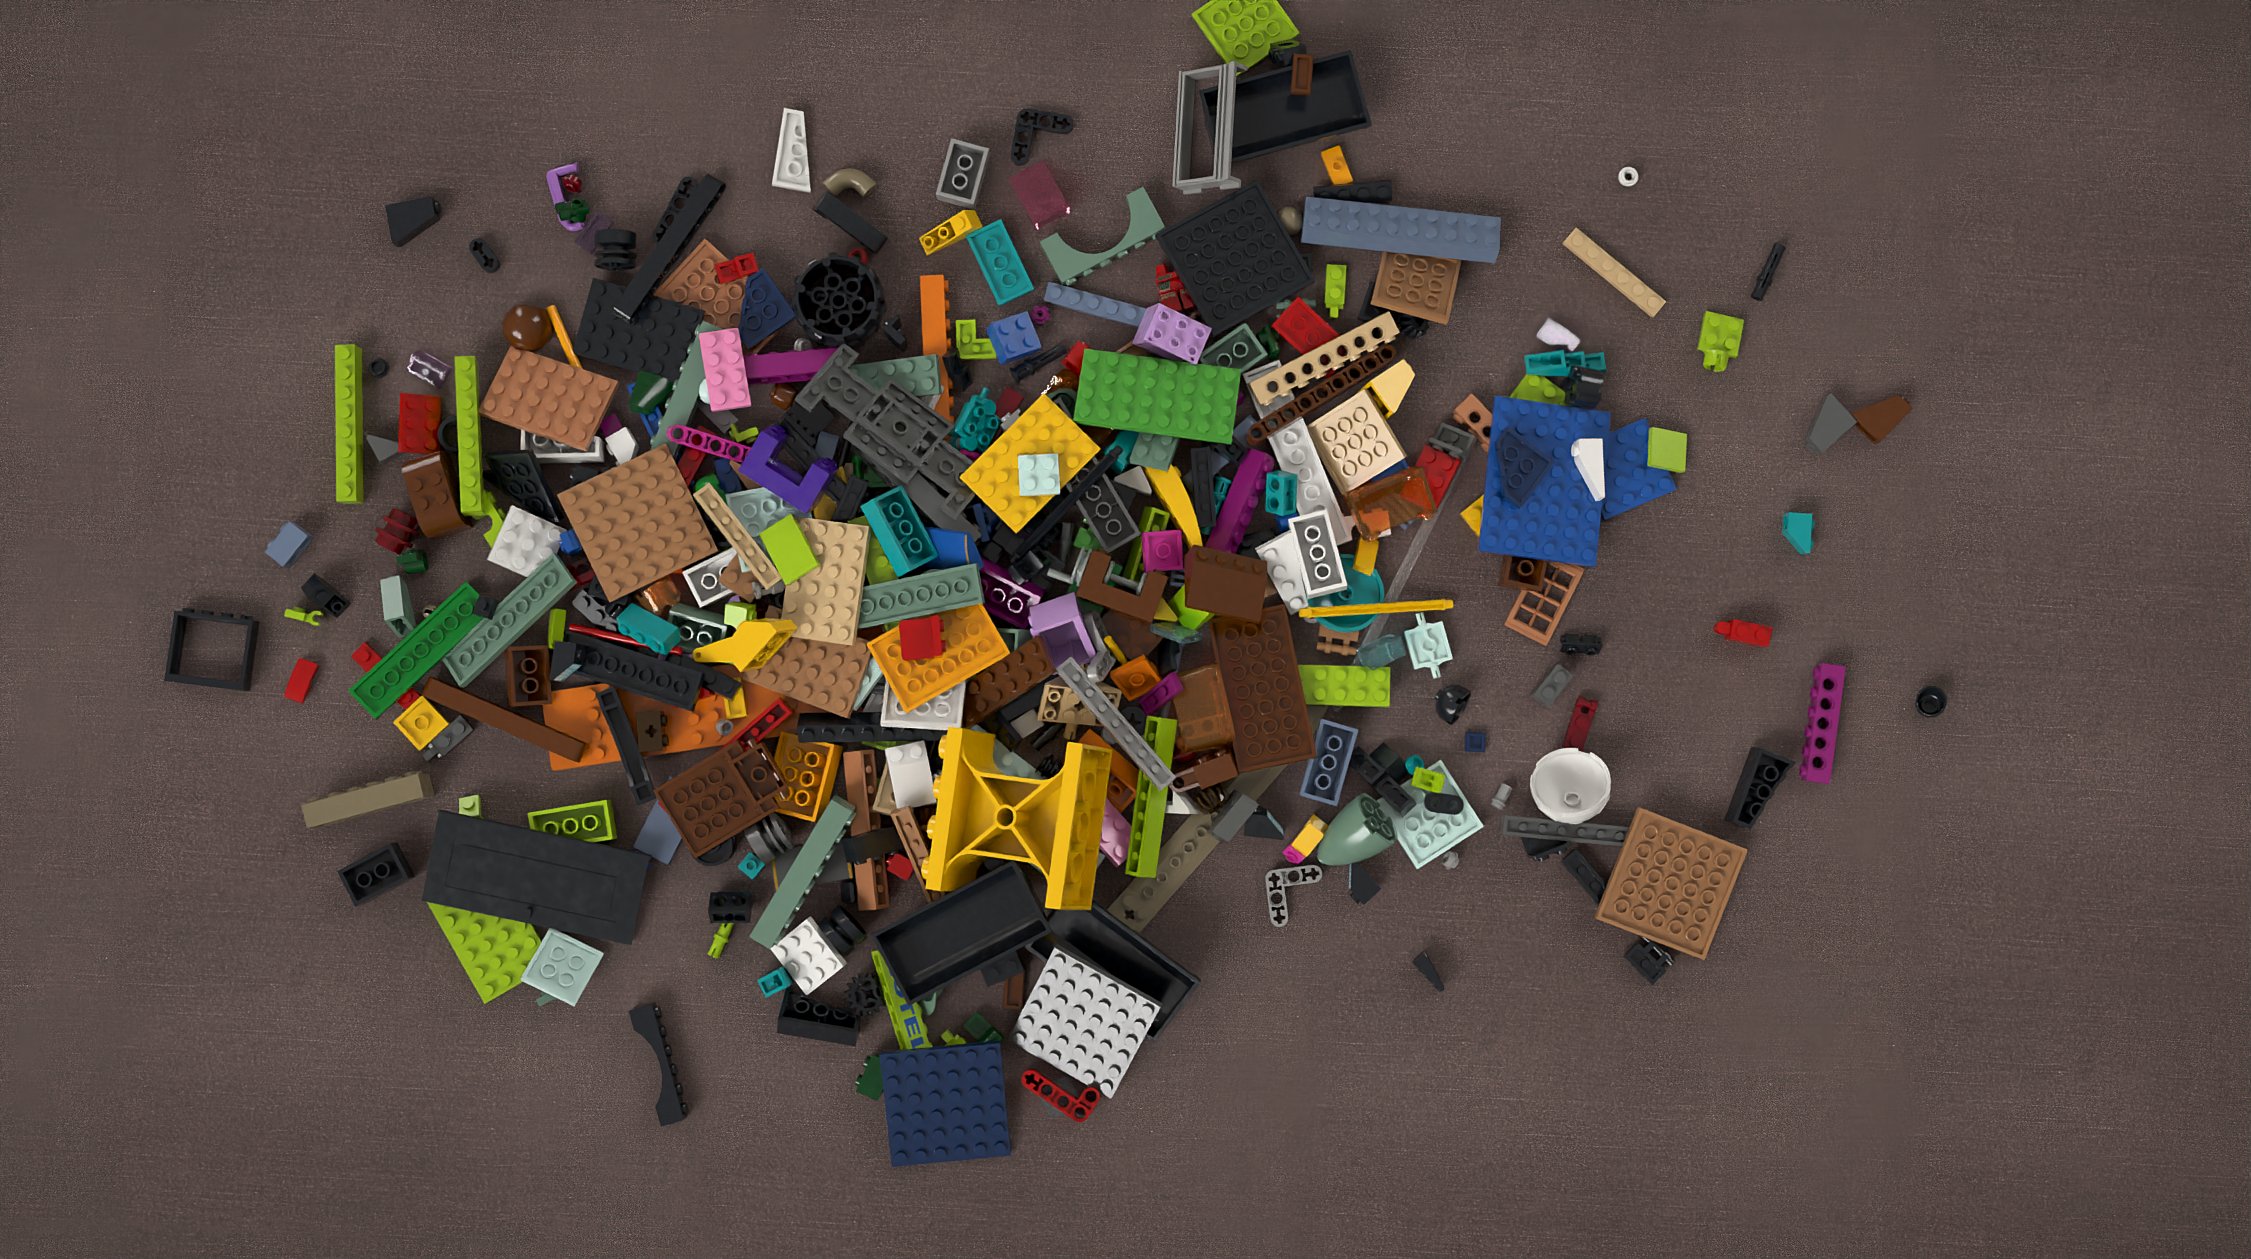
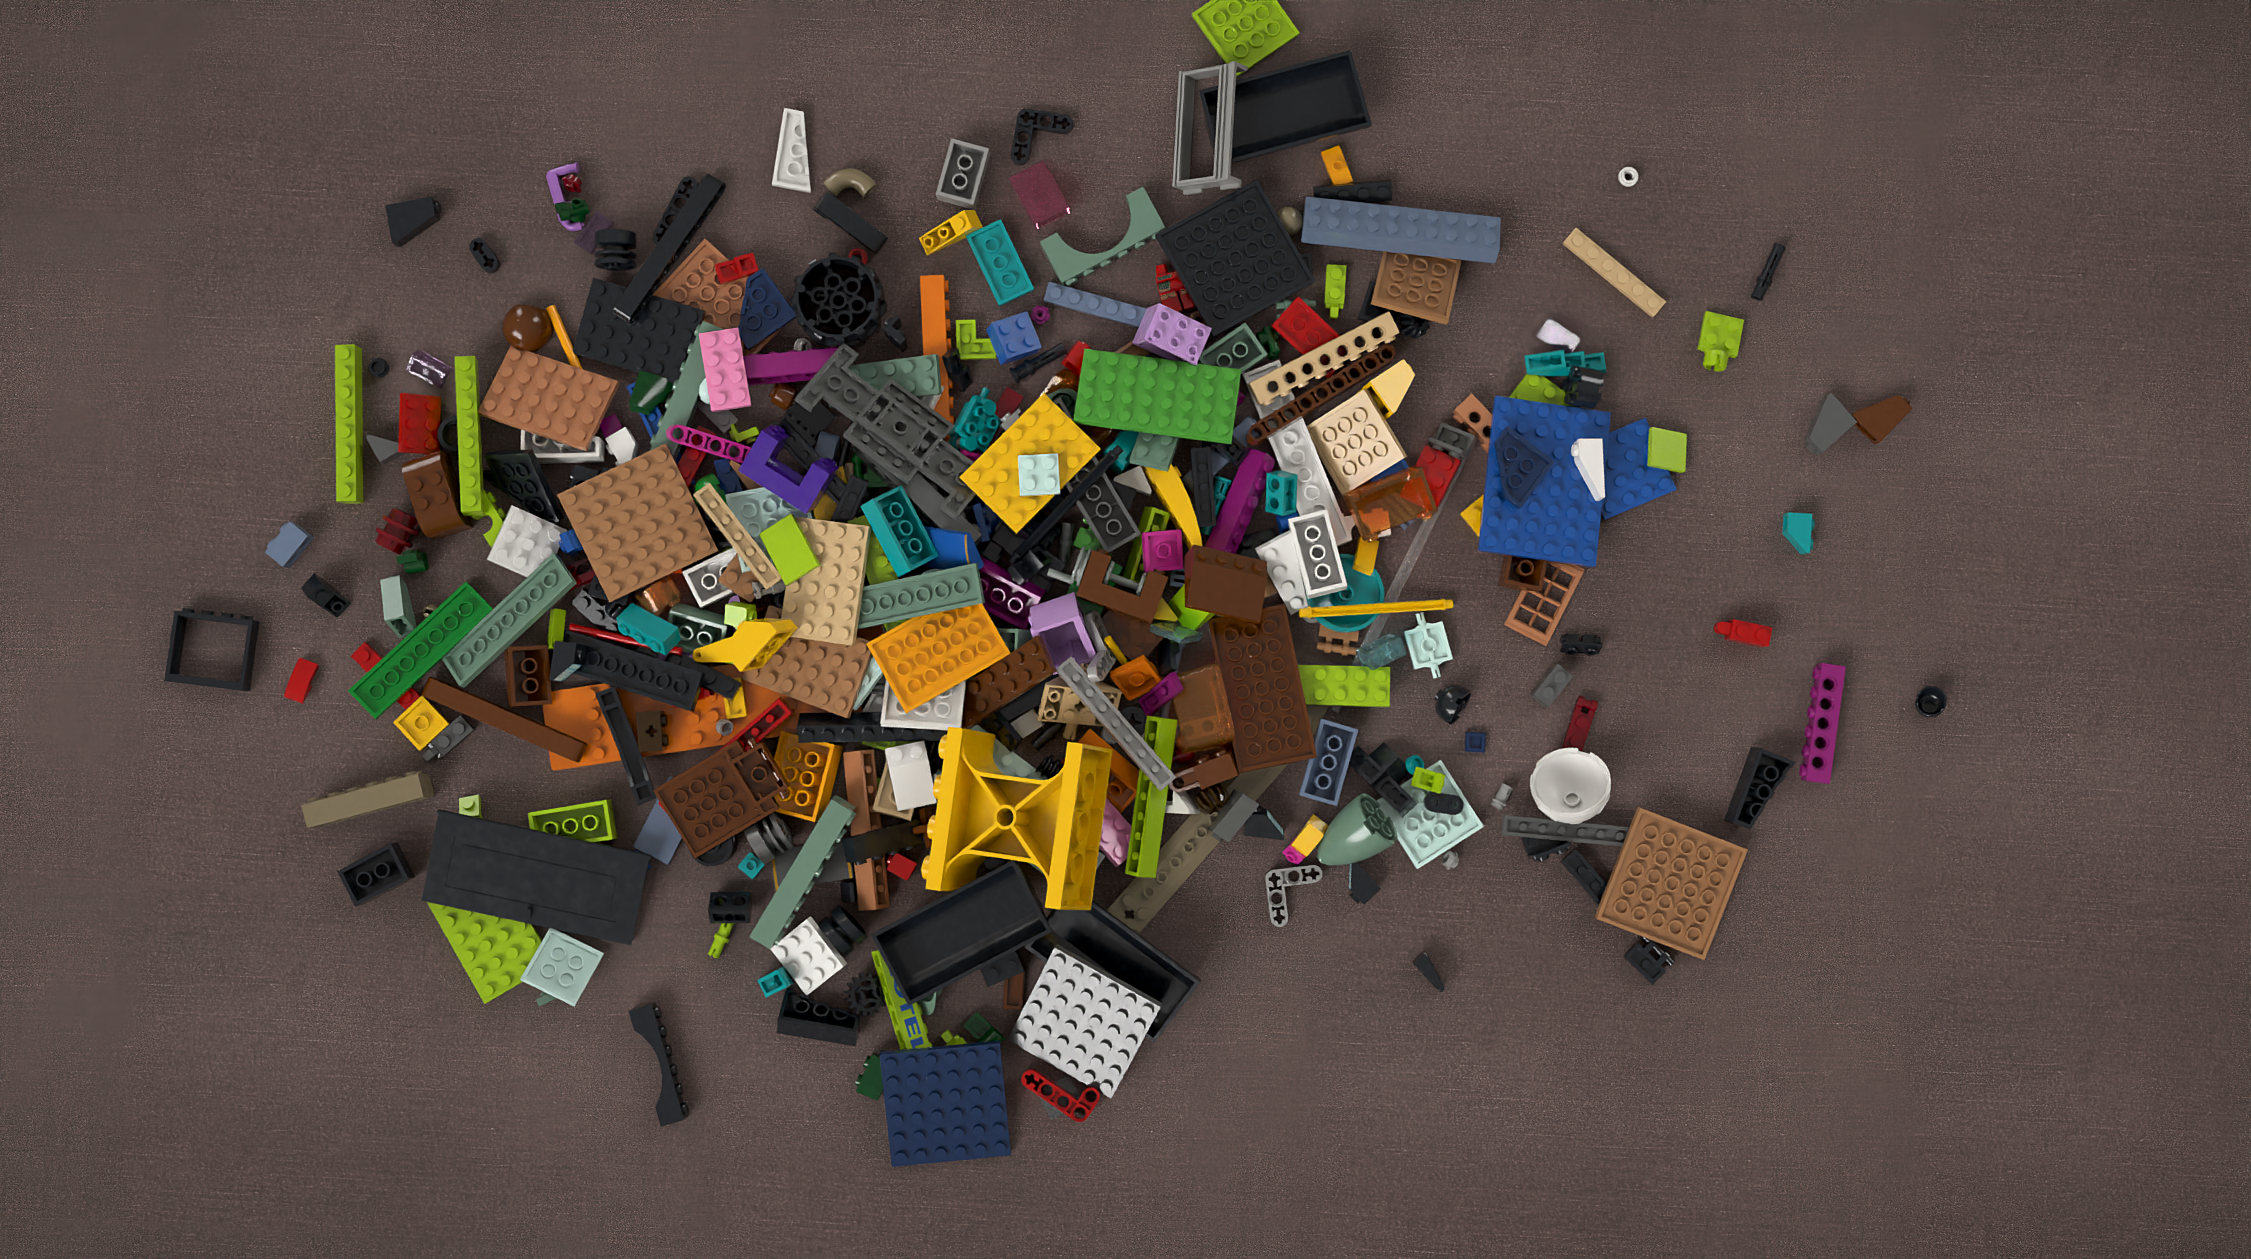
lime plate [284,606,324,626] -> none
black plate [472,595,499,620] -> none
medium nougat plate [890,805,948,903] -> none
red bracket [899,615,946,661] -> none
black brick [1268,39,1306,68] -> none
reddish brown tile [1290,53,1314,96] -> none

